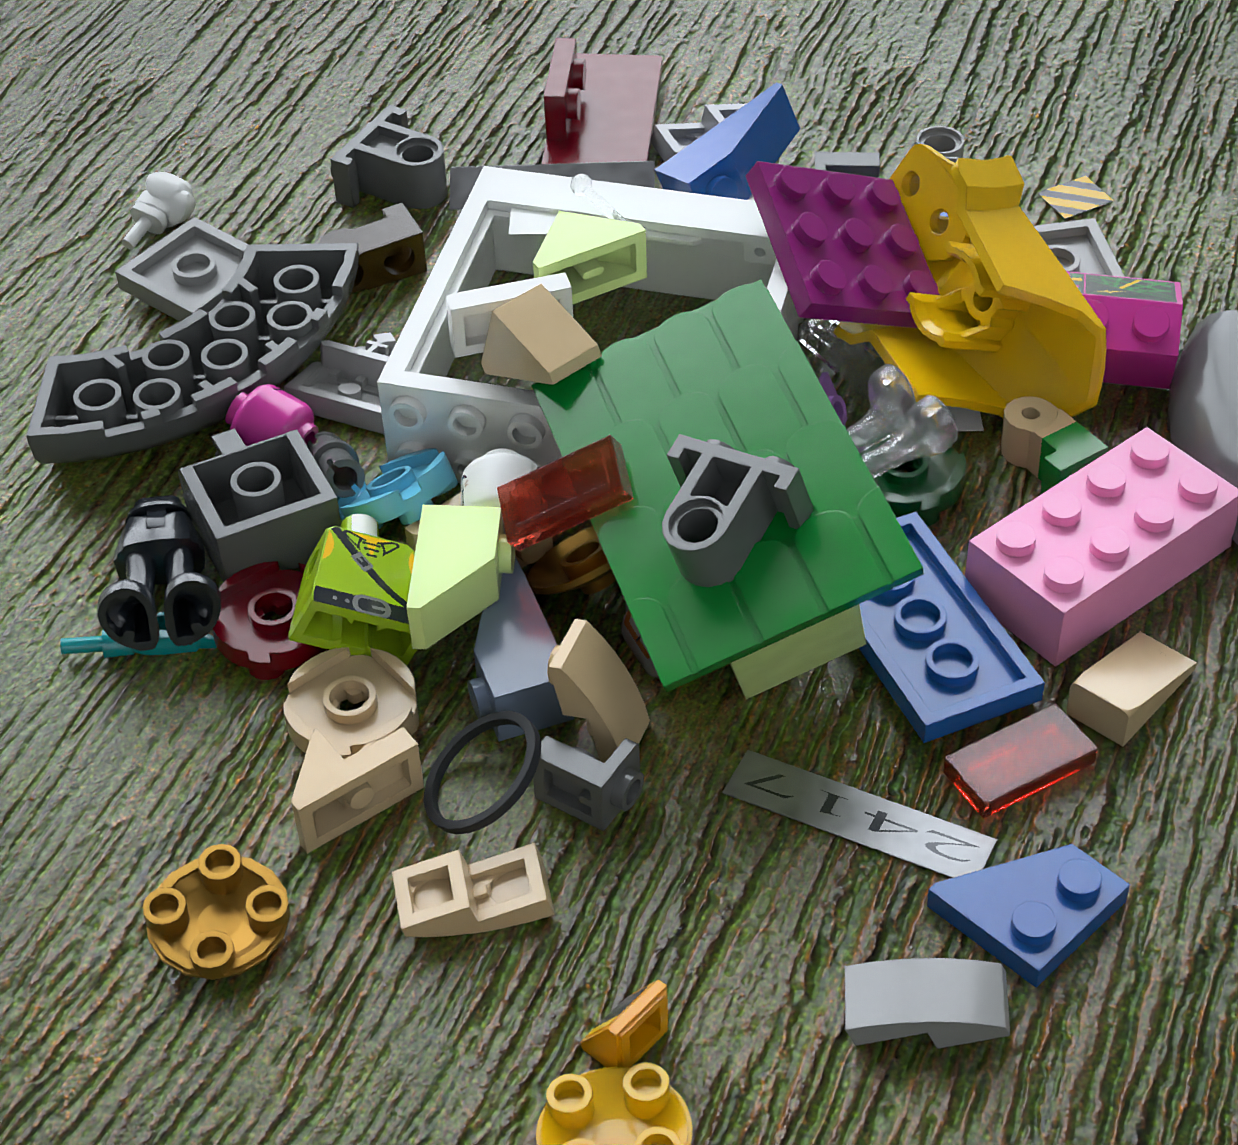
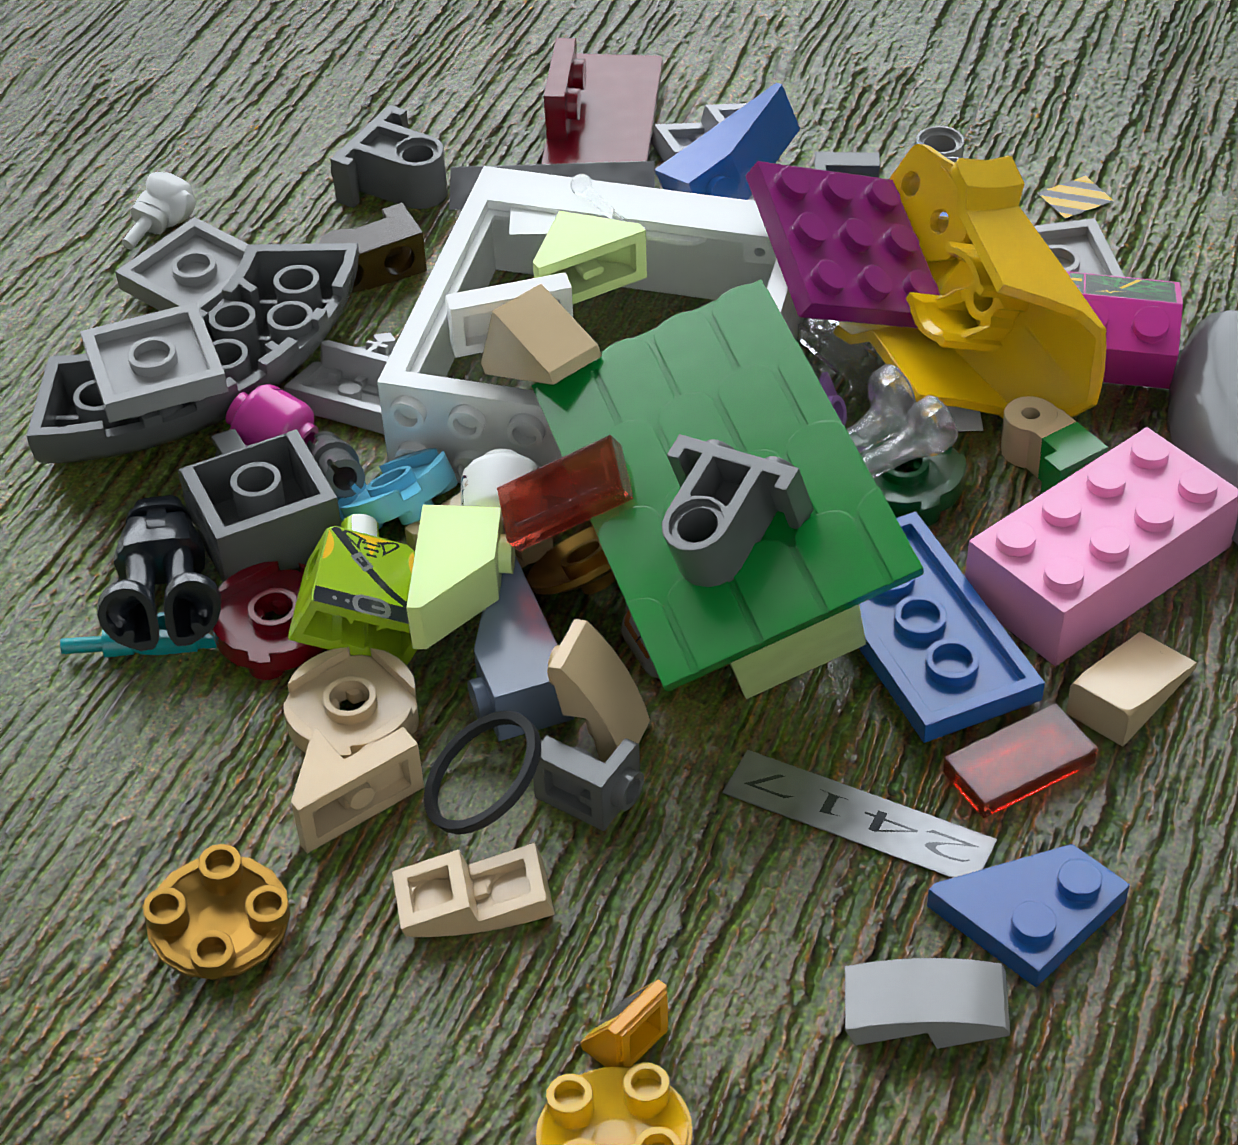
none -> light grey plate [80,302,229,423]

